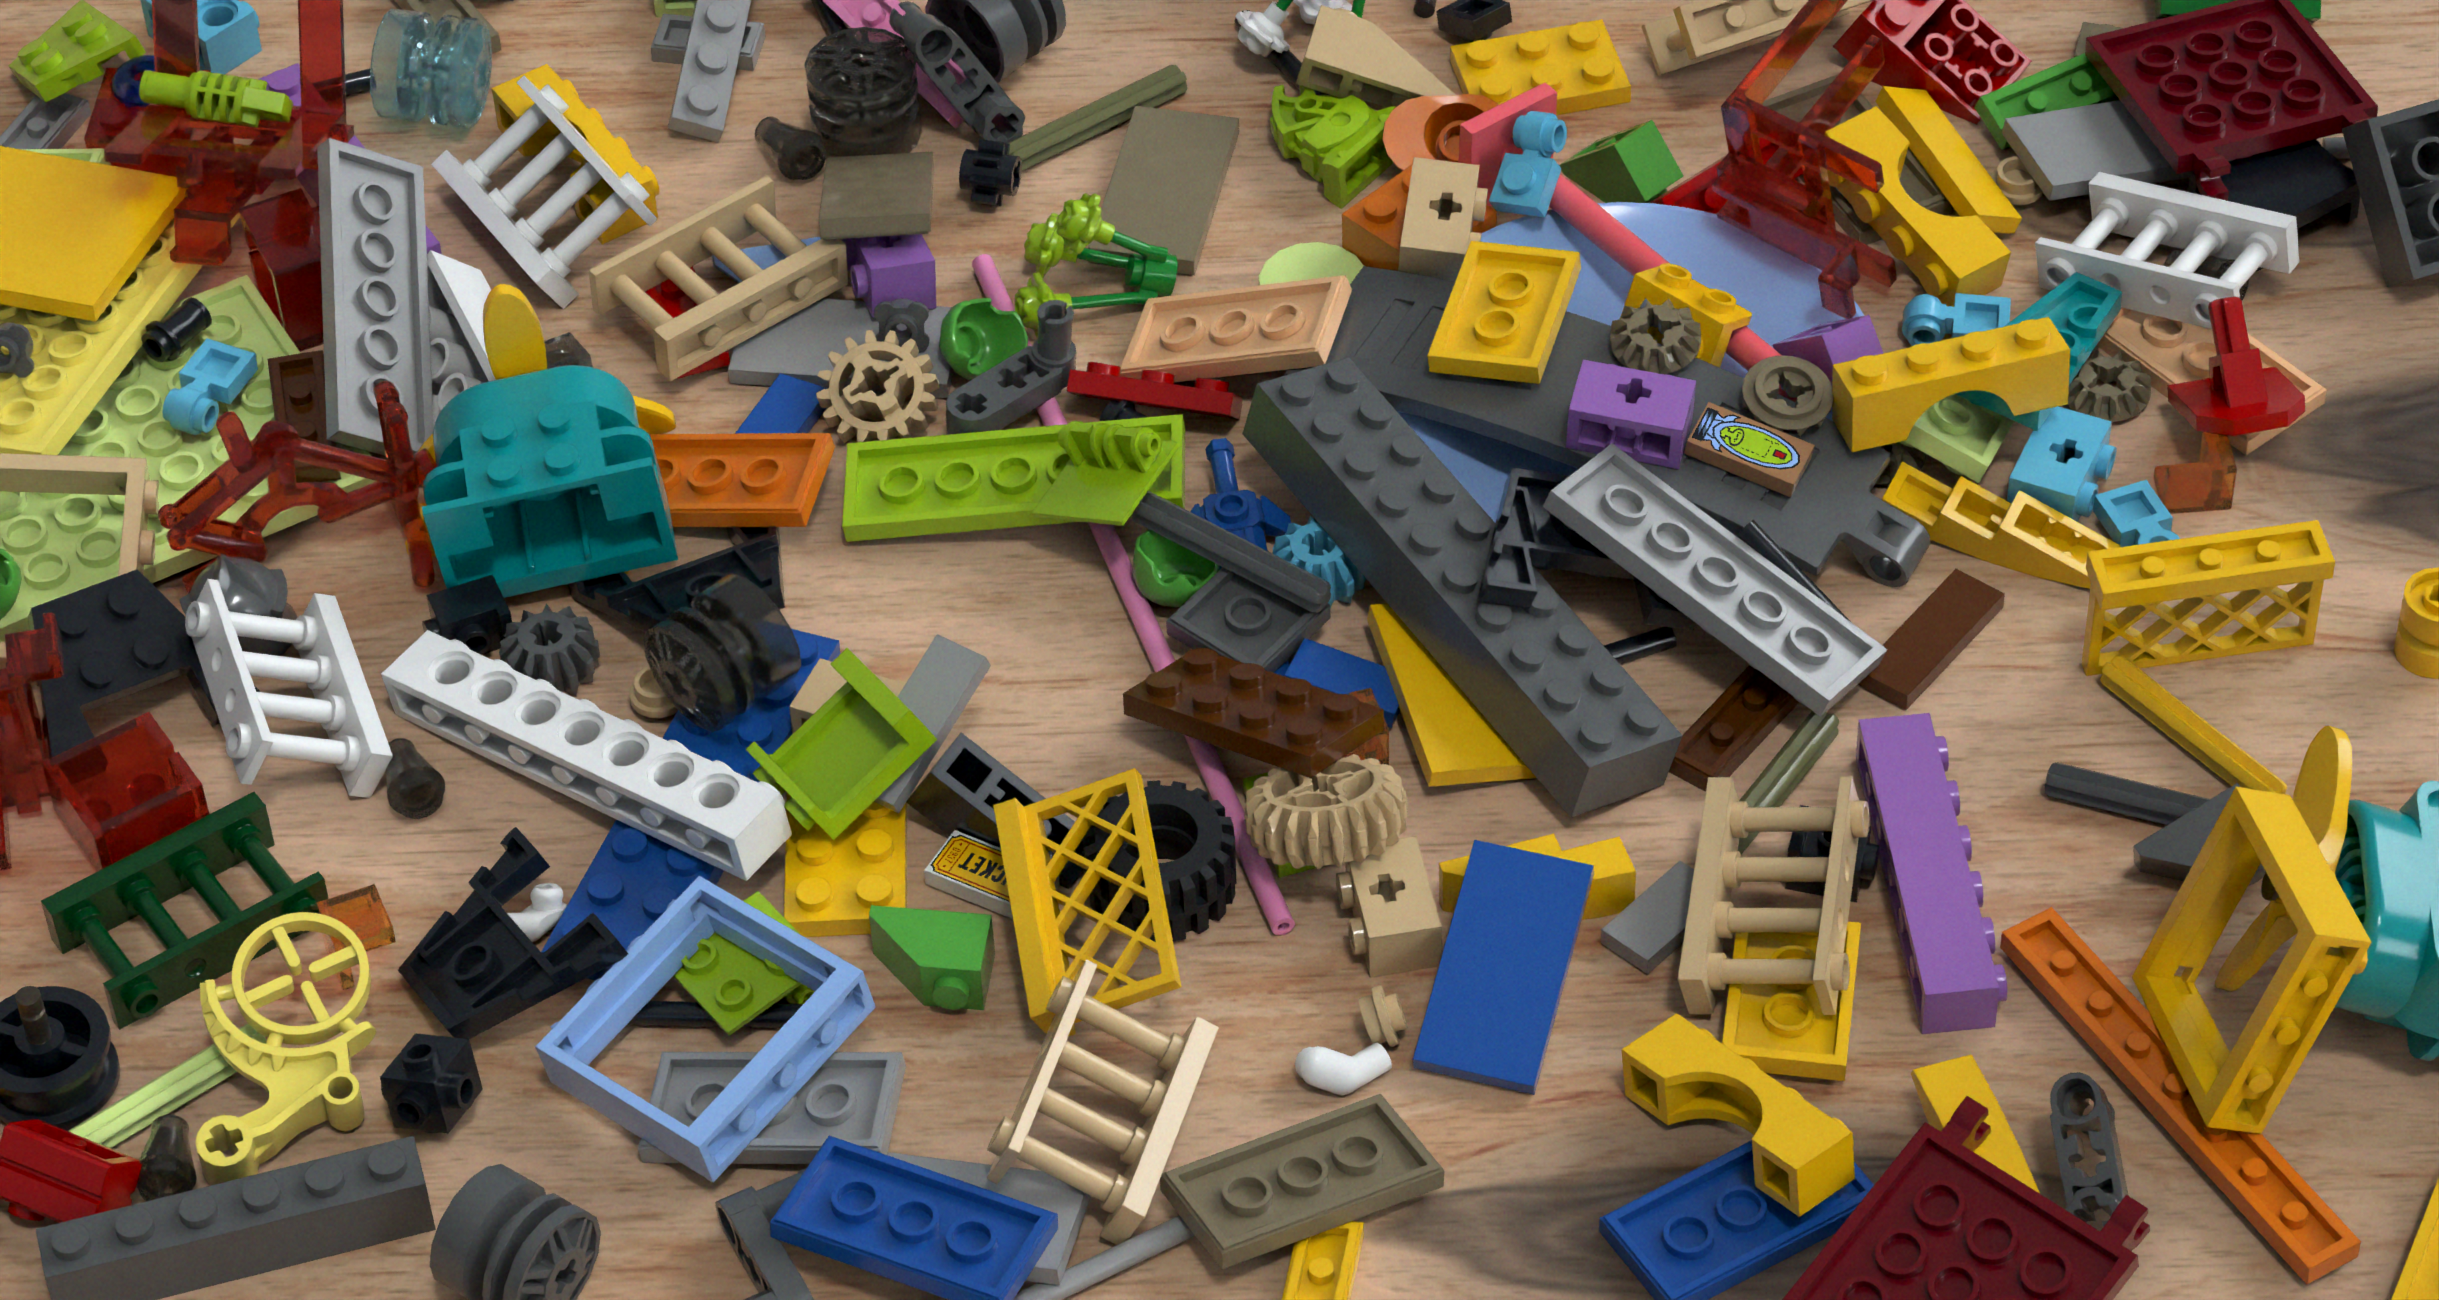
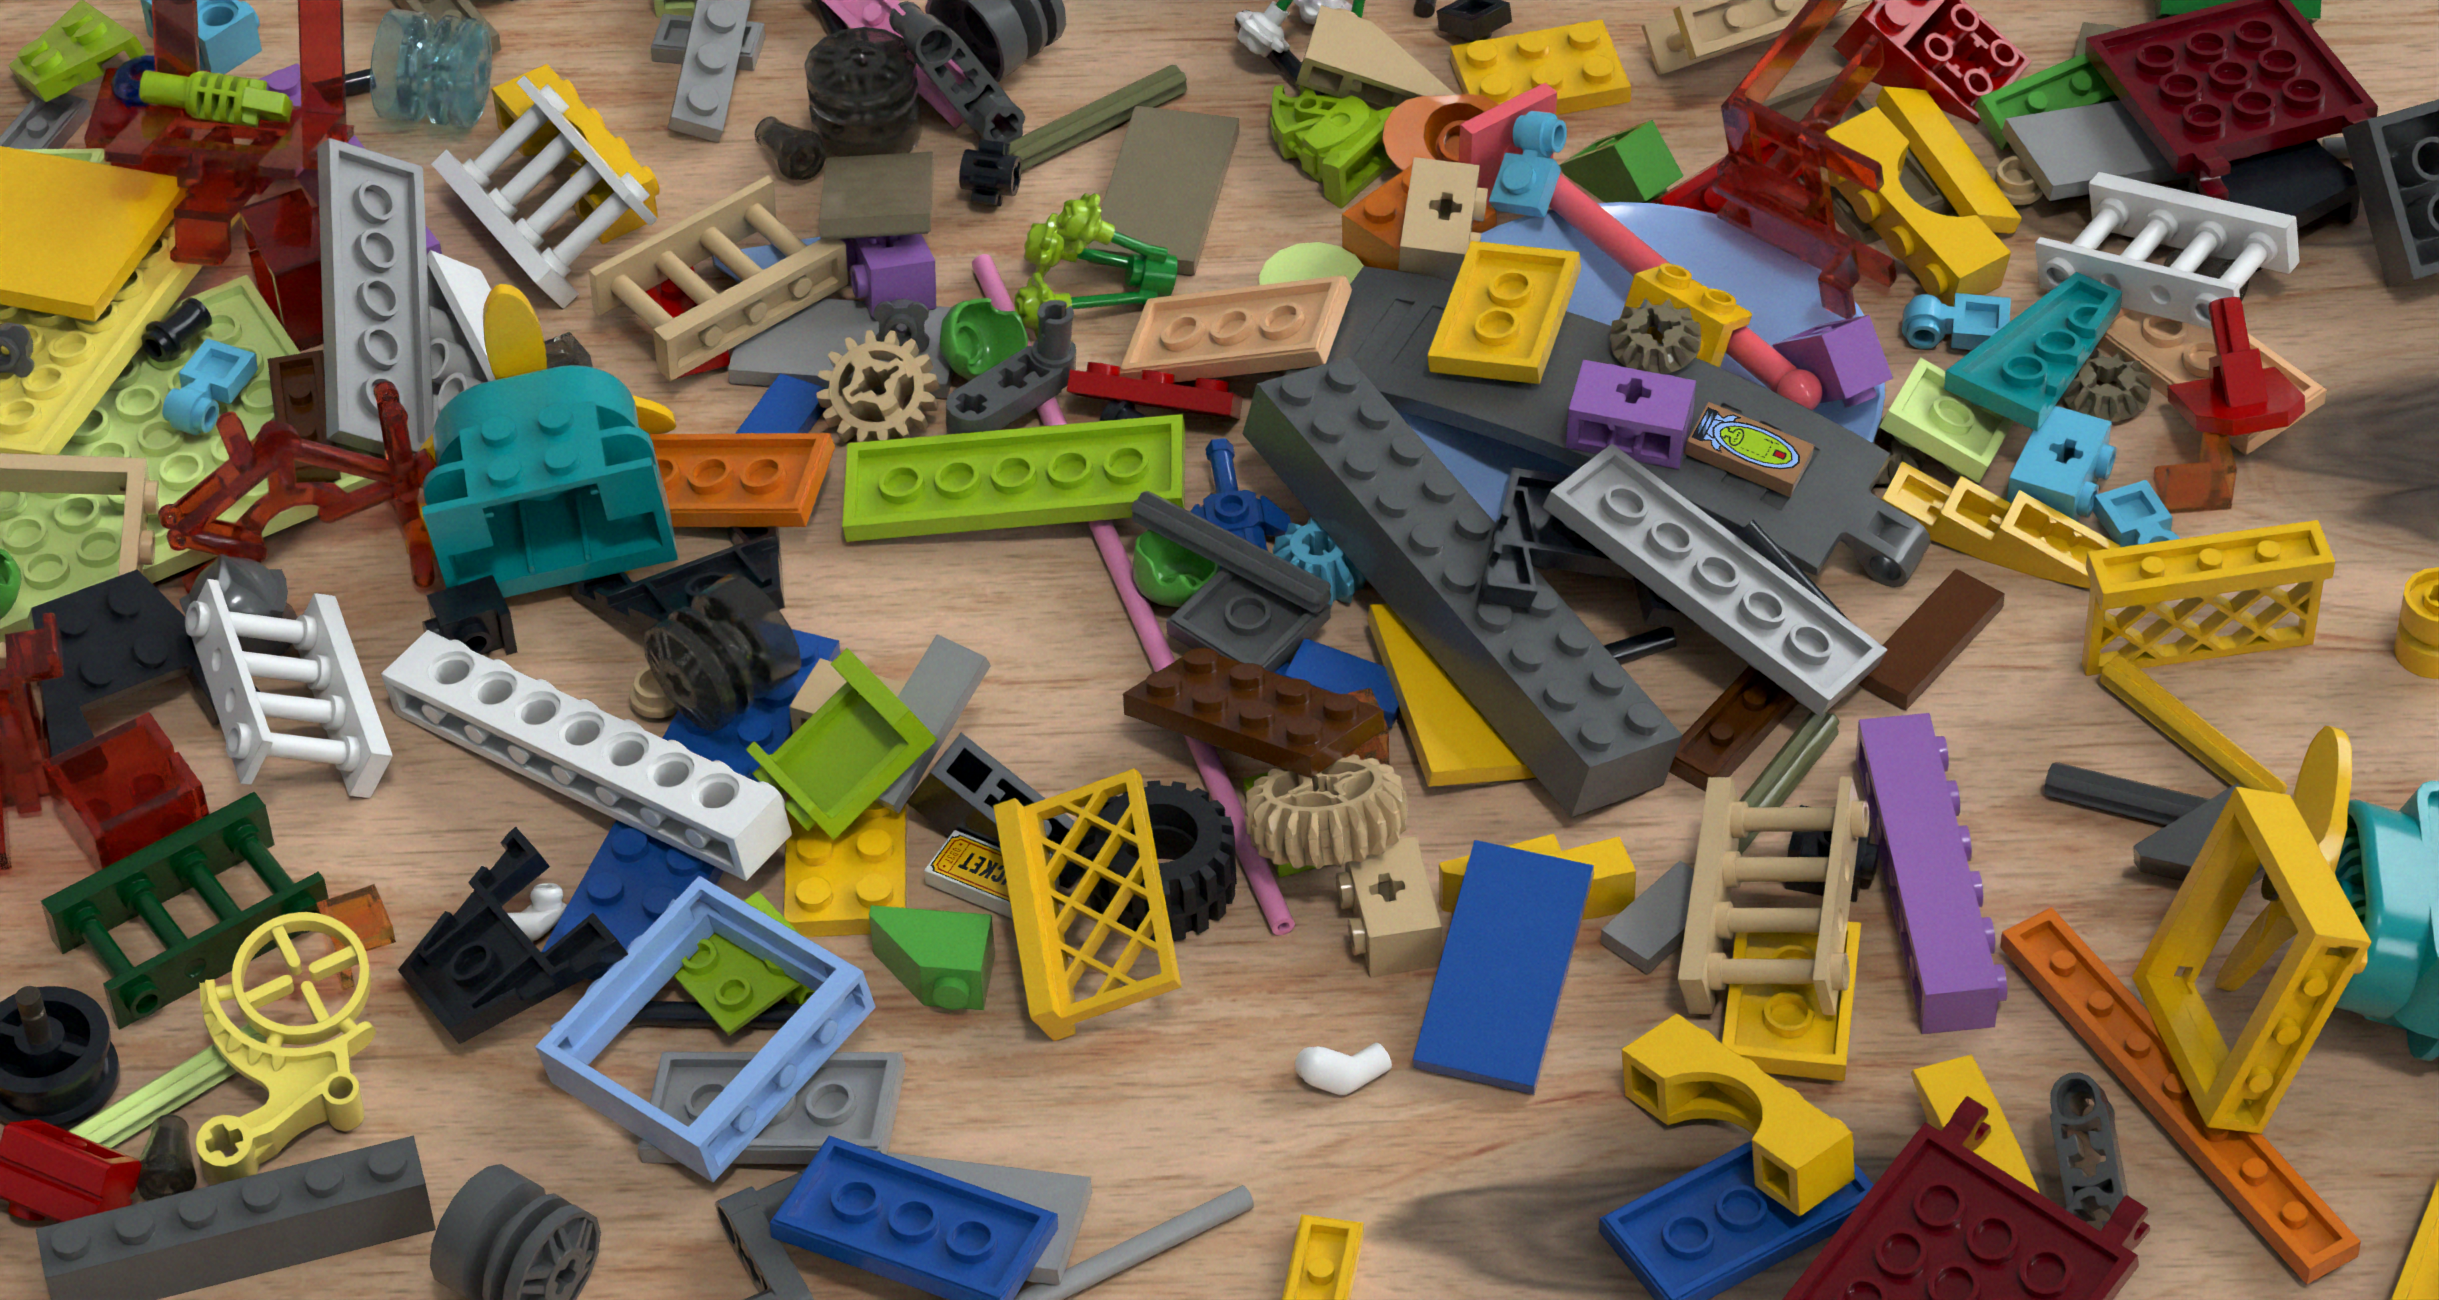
black brick [380,1033,483,1134] -> none
clear smoke cone [385,738,445,819] -> none
dark grey gear [499,603,600,696] -> none
tan fence [986,959,1219,1245] -> none
lime hinge [1032,421,1179,526] -> none
dark tan tile [1160,1093,1445,1270] -> none
tan plate [1359,985,1408,1047] -> none
dark tan gear [1741,355,1834,437] -> none
yellow arch [1832,317,2071,452] -> none

